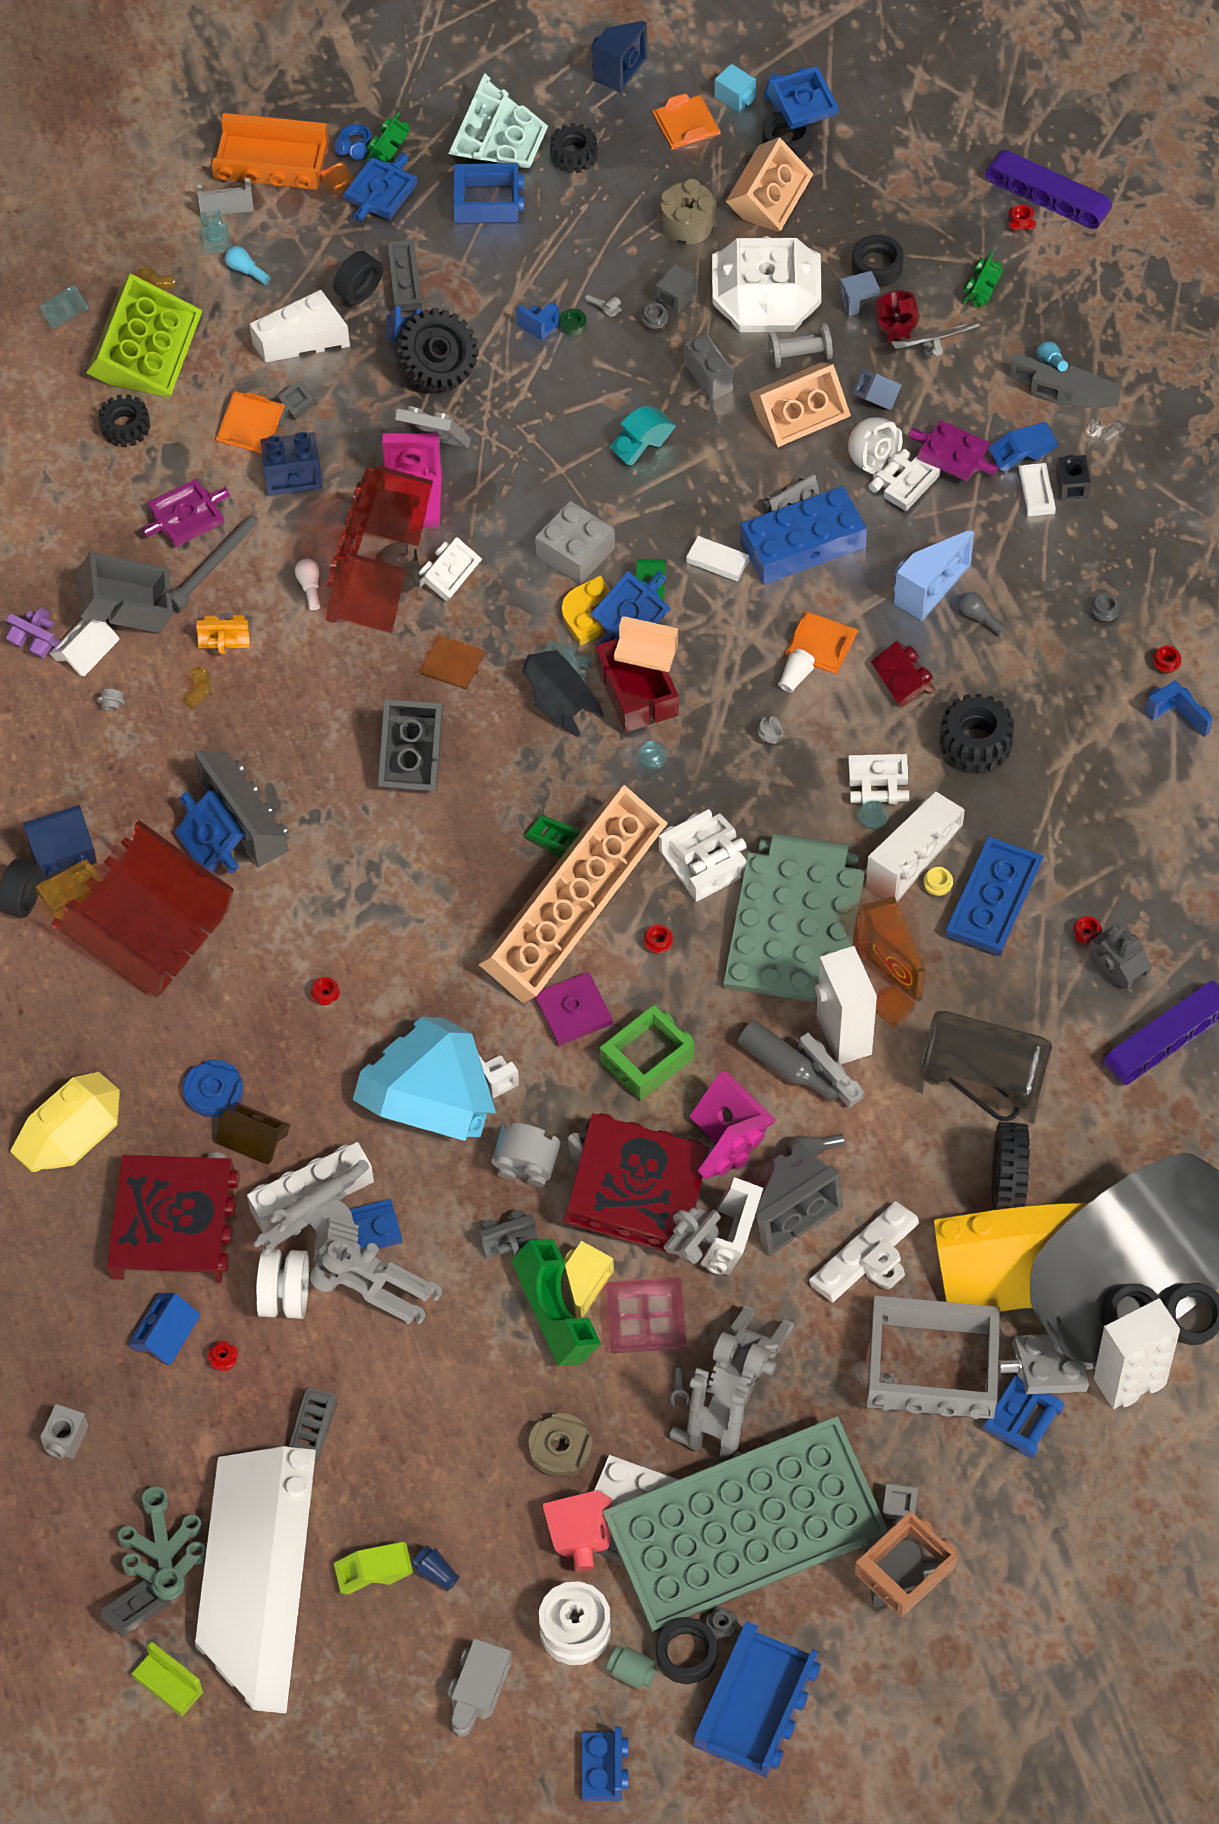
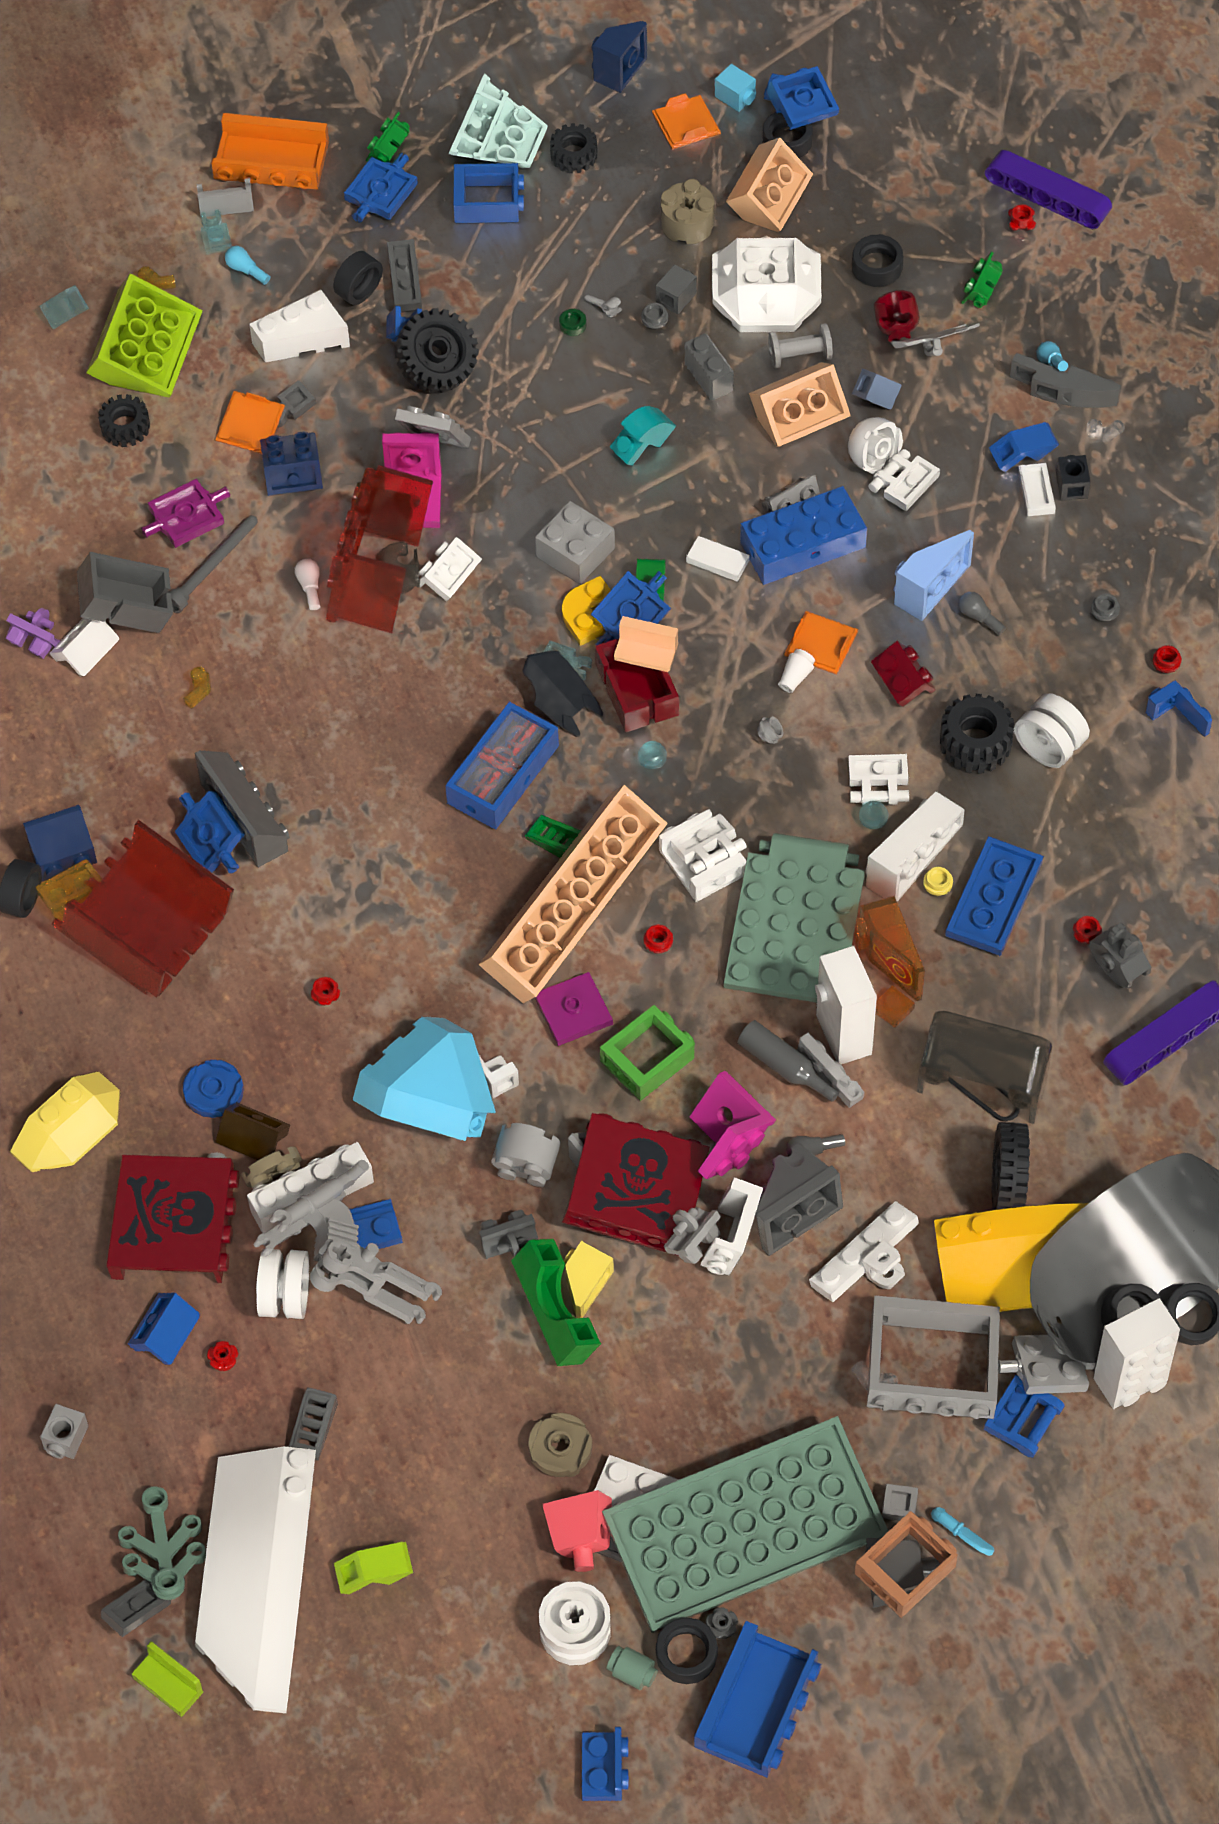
light grey plate [97,689,125,712] -> none
light orange hips [196,615,250,654] -> none
clear orange plate [320,161,355,197] -> none
blue piece [334,124,371,160] -> none
dark grey piece [378,699,444,791] -> none
dark blue cone [411,1545,460,1592] -> none
clear orange piece [420,635,485,690] -> none
light grey hinge [448,1639,512,1737] -> none
blue panel [516,302,559,341] -> none
clear pink piece [607,1278,687,1353] -> none
light grey piece [670,1305,794,1462] -> none
light grey hand [671,1368,690,1409] -> none
sand blue panel [840,271,880,316] -> none
magenta plate [908,420,999,482] -> none
none -> dark tan plate [241,1147,302,1188]
none -> brick [445,702,559,830]
none -> medium azure piece [931,1507,995,1556]
none -> white wheel [1014,693,1090,768]

